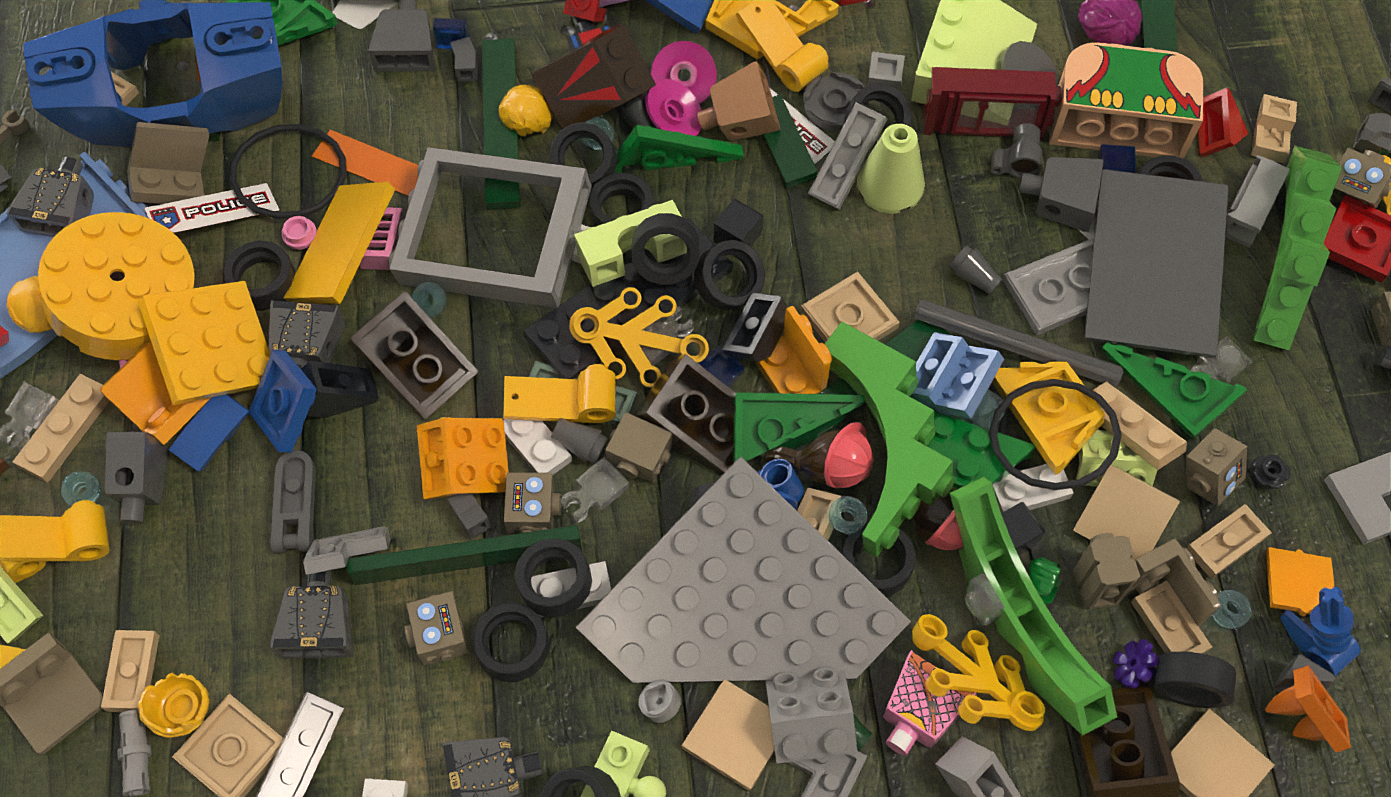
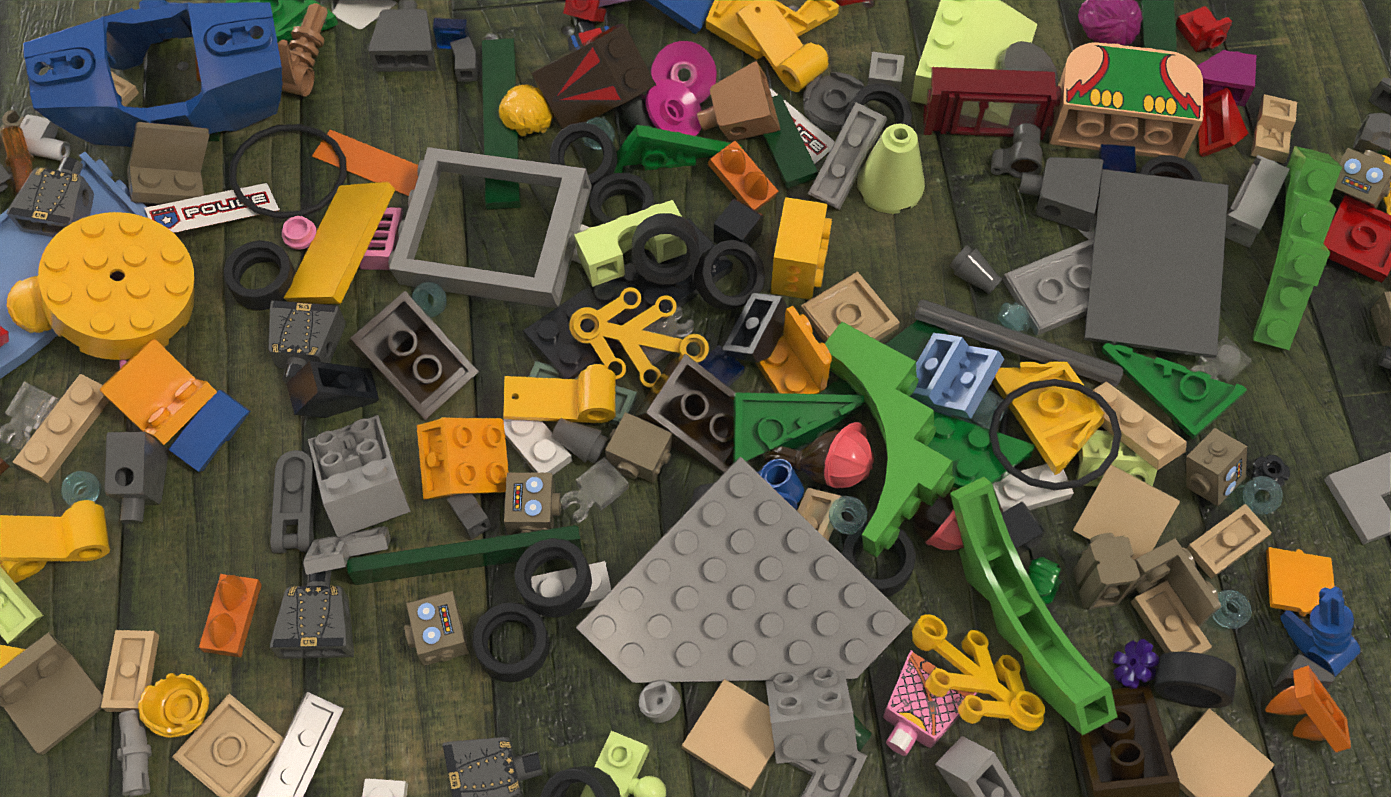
yellow plate [138,281,270,405] -> none
blue plate [249,350,317,453] -> none
clear plate [965,573,1004,627] -> none
none -> clear orange axle [1,125,34,193]
none -> white piece [13,114,70,161]
none -> orange tile [199,574,262,657]
none -> medium nougat piece [278,3,328,97]
none -> light grey slope [308,415,411,538]
none -> orange tile [708,141,779,211]
none -> yellow piece [771,197,832,300]
none -> clear light blue plate [997,302,1031,332]
none -> red bracket [1175,6,1232,52]
none -> magenta slope [1197,50,1256,107]
none -> clear light blue plate [1243,476,1283,514]

